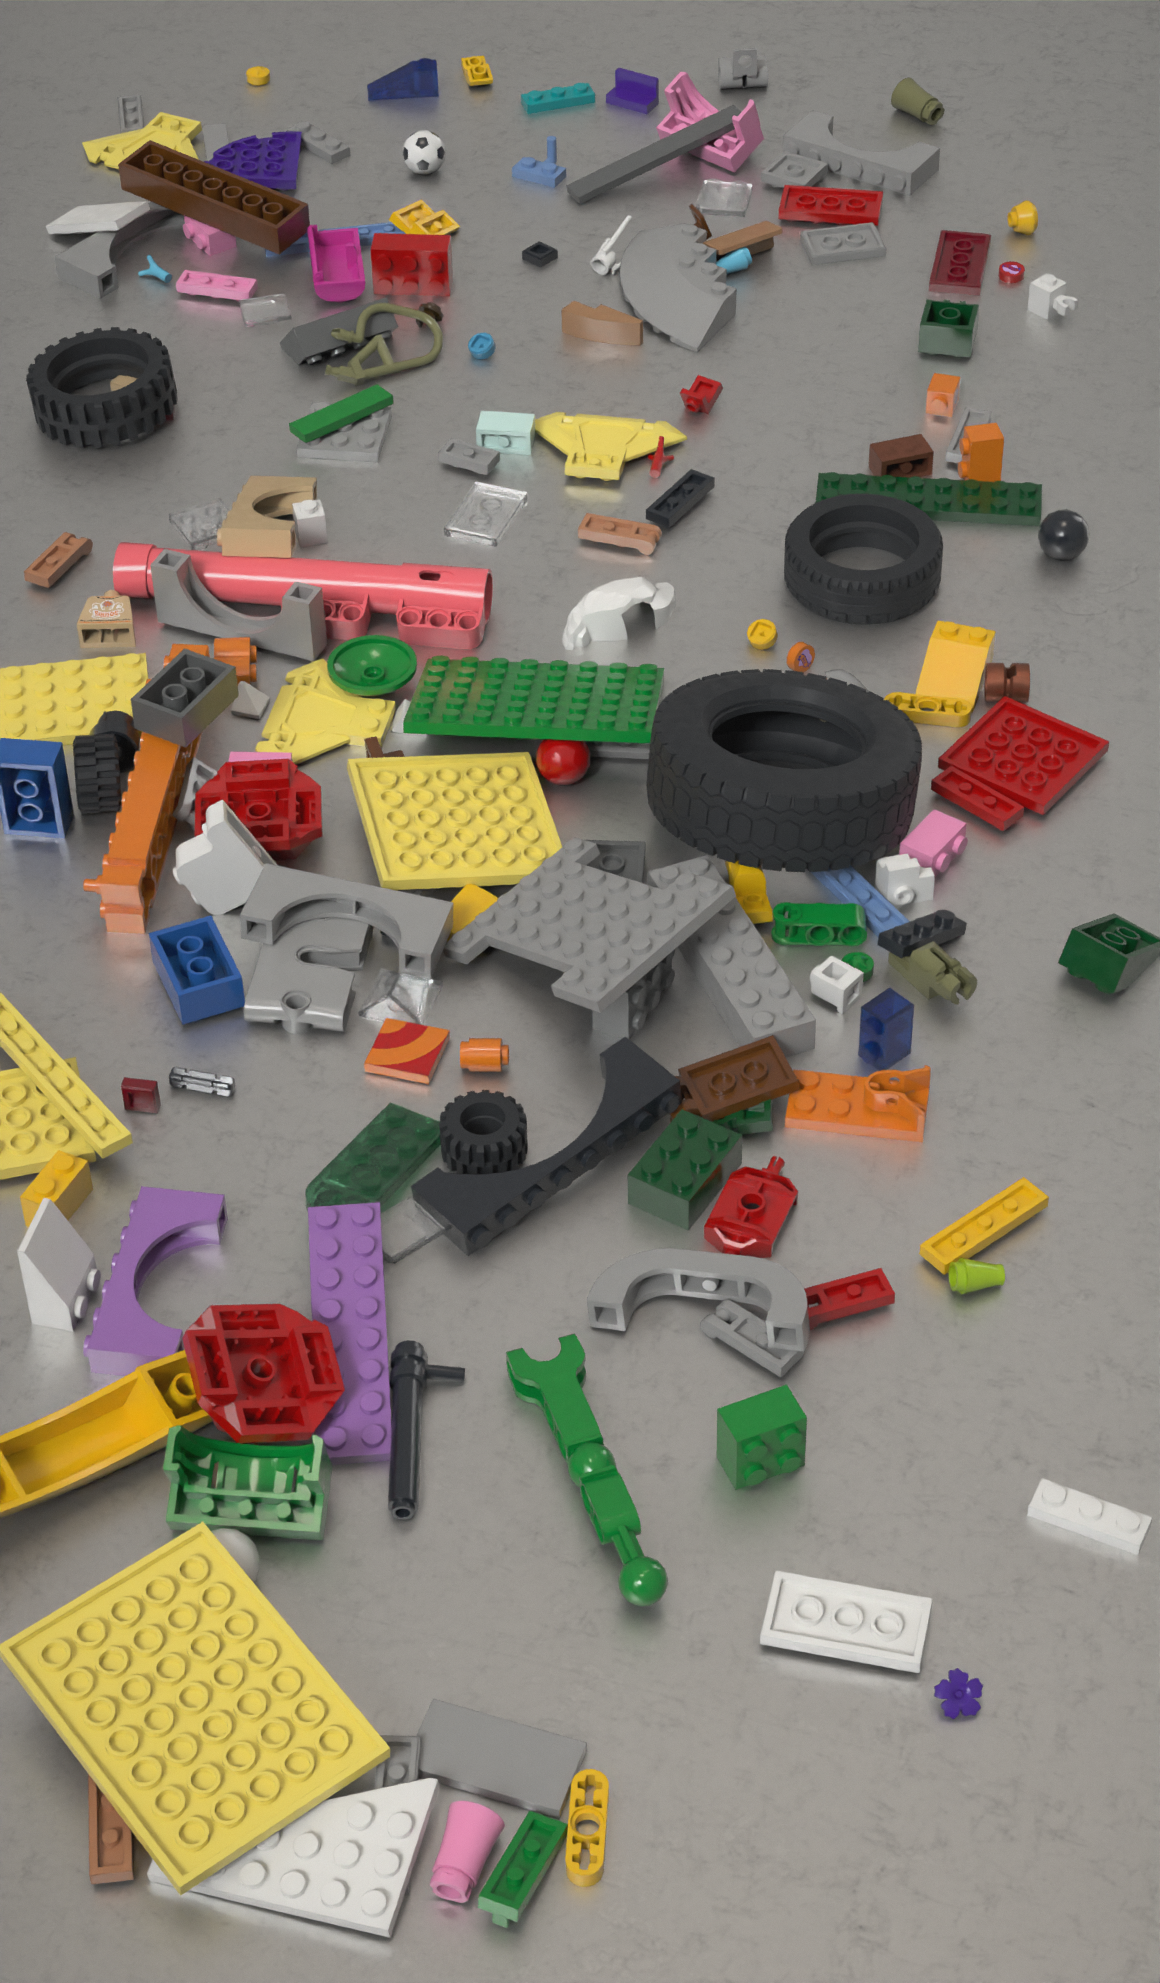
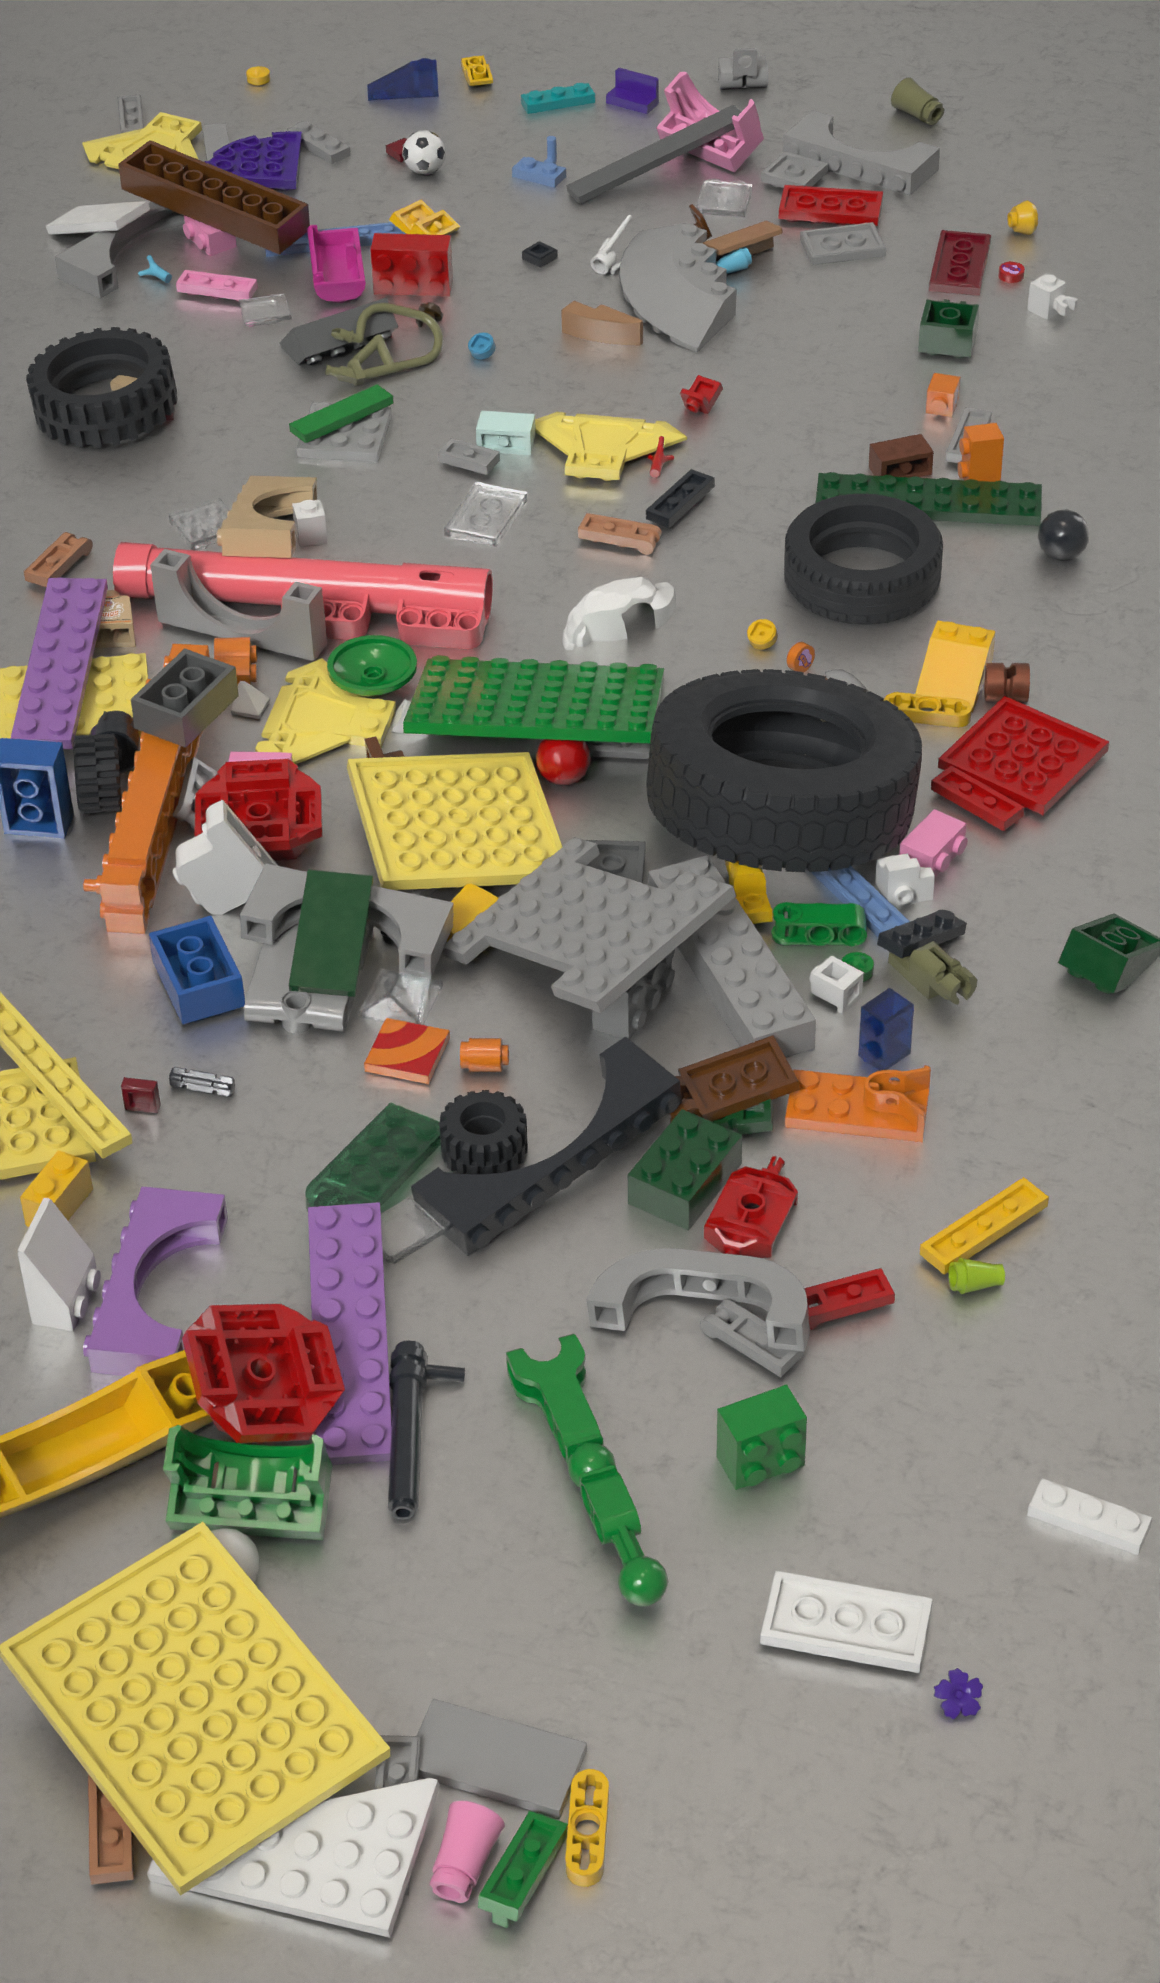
none -> medium lavender plate [11,577,108,749]
none -> dark green tile [288,870,373,997]
none -> dark red tile [385,138,407,162]

